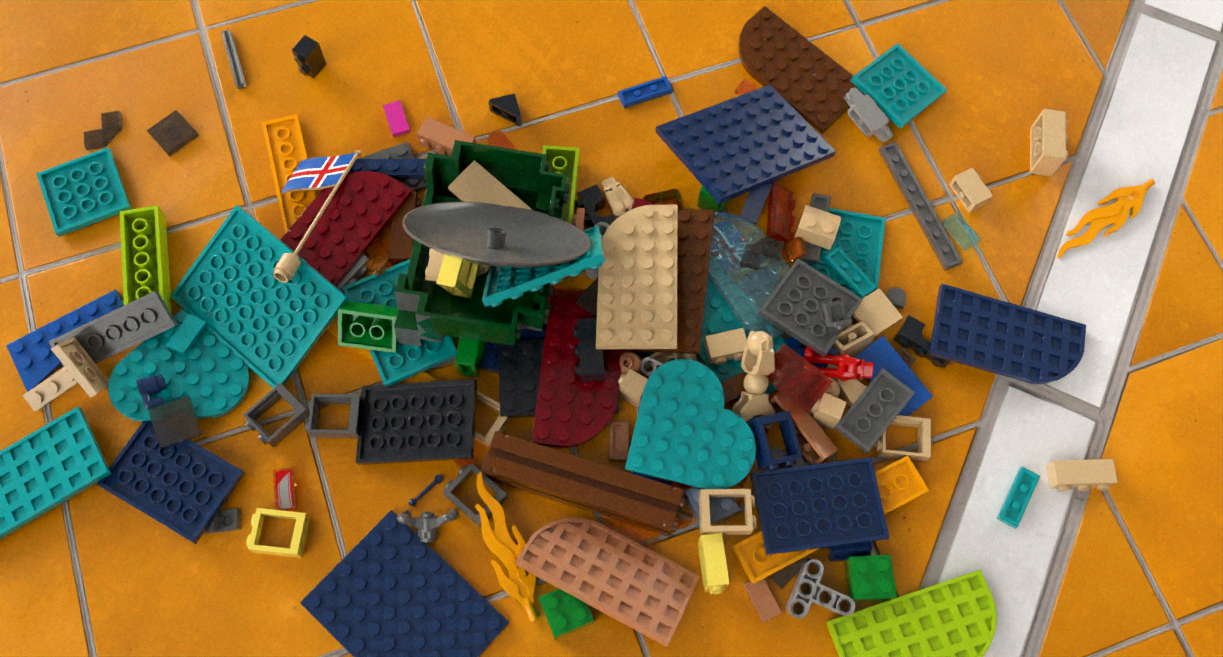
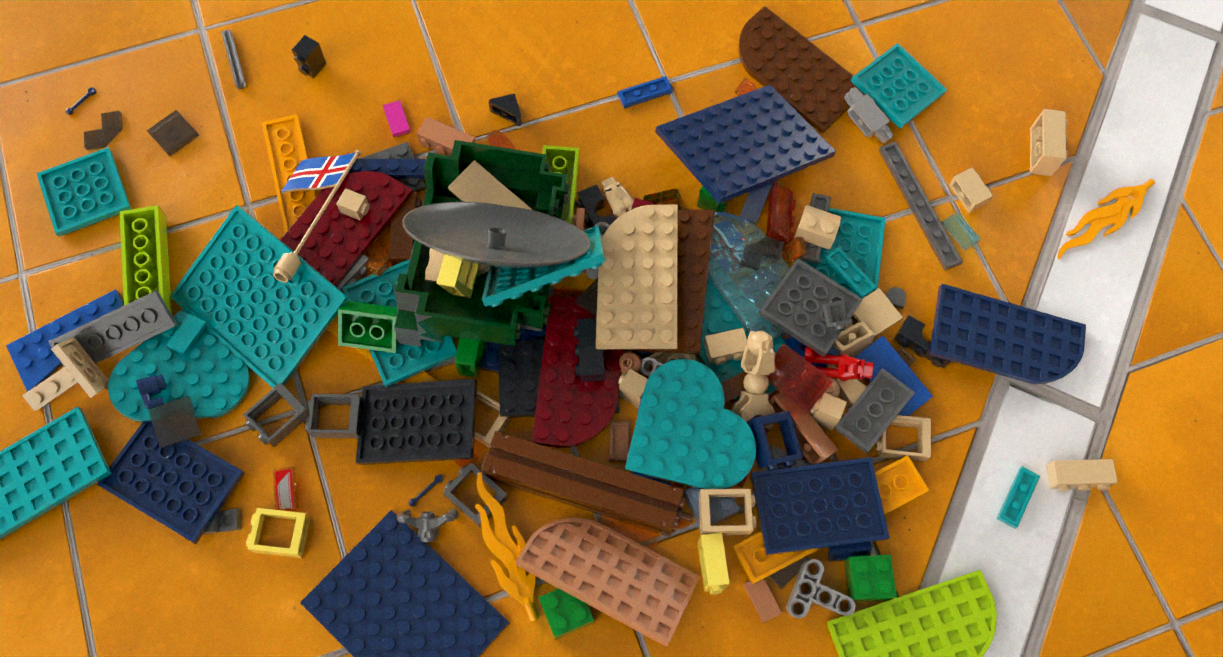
none -> dark blue hinge [66,87,96,115]
none -> tan brick [336,188,369,221]

